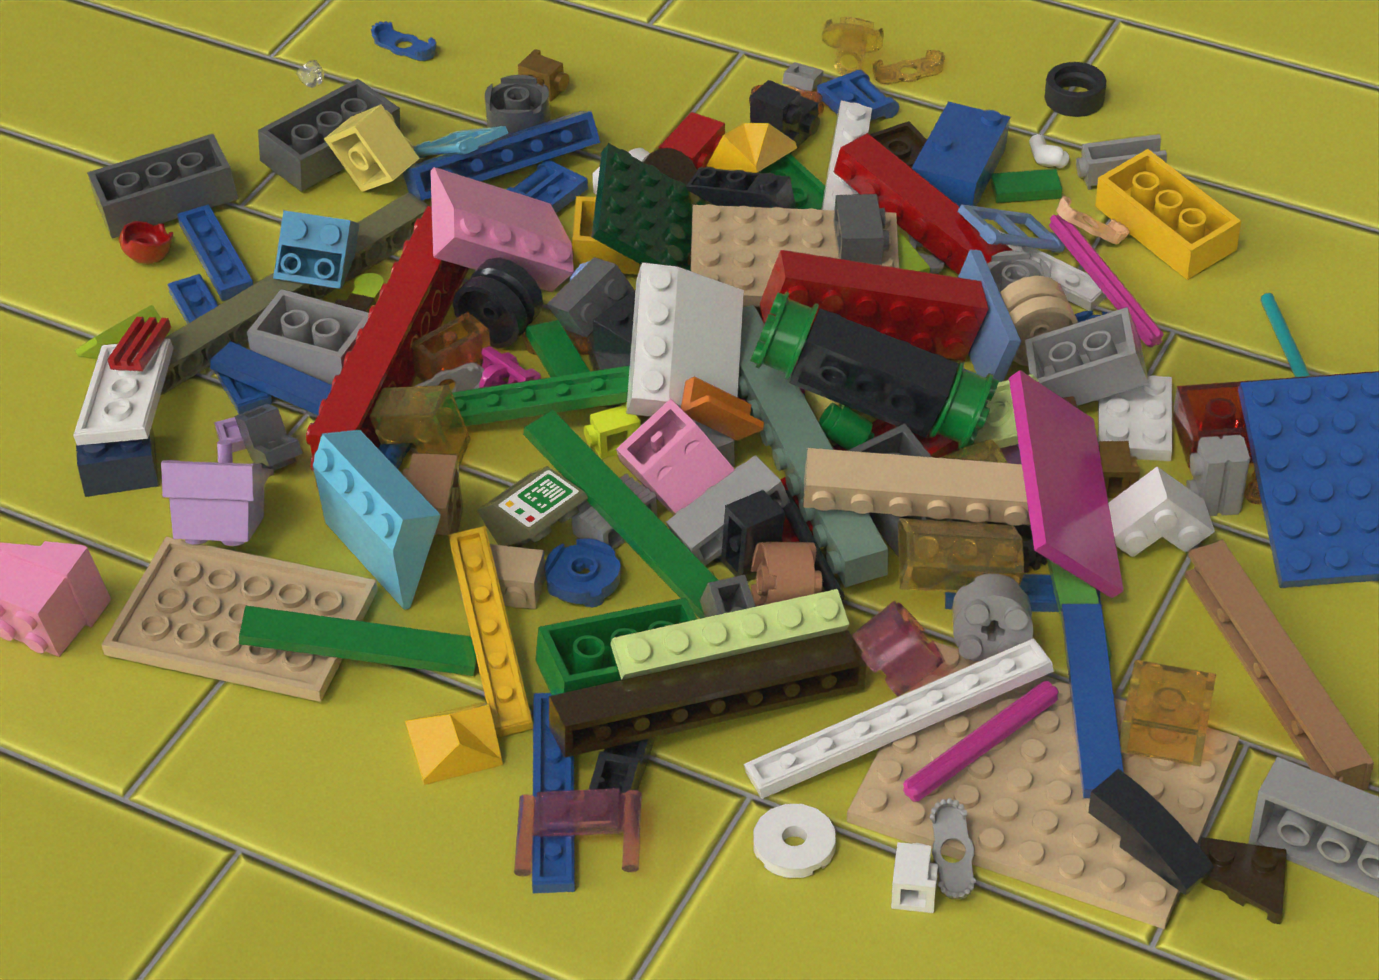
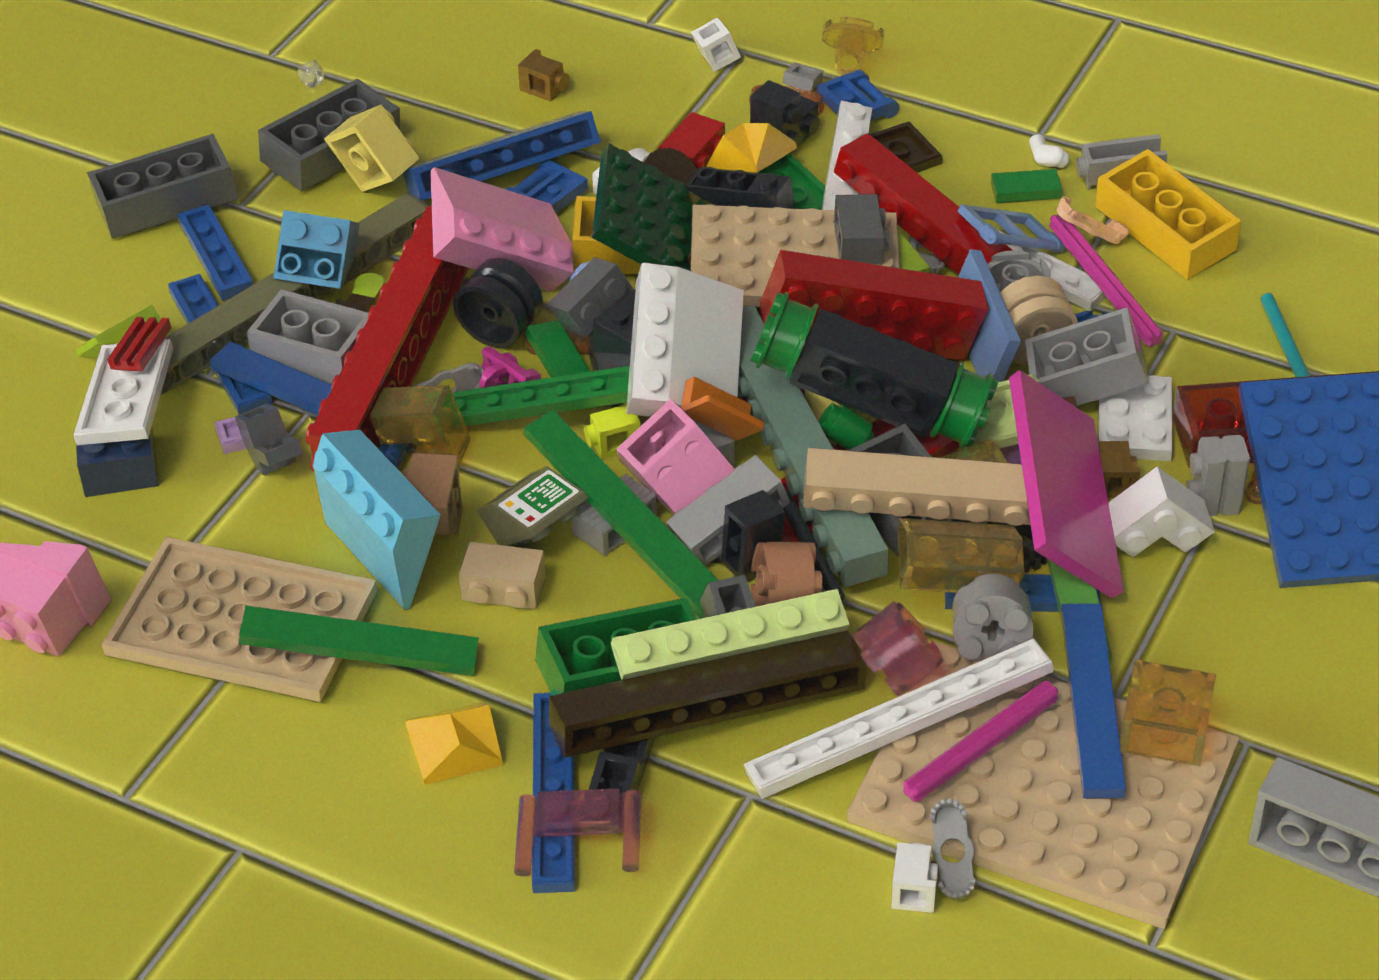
red hair [119,221,173,264] -> none
lavender piece [161,440,274,546] -> none
blue piece [371,21,436,61] -> none
clear orange brick [411,312,491,391] -> none
medium azure window [414,126,509,158] -> none
yellow tile [448,526,533,738] -> none
dark grey brick [485,75,551,135] -> none
blue plate [545,538,621,608] -> none
white tile [753,804,836,878] -> none
clear yellow piece [872,50,945,84] -> none
blue brick [912,101,1011,207] -> none
black tyre [1044,62,1107,117] -> none
black slope [1088,768,1214,895] -> none
medium nougat tile [1185,539,1374,790] -> none
dark brown wing [1200,837,1286,924] -> none
none -> white brick [691,17,741,72]

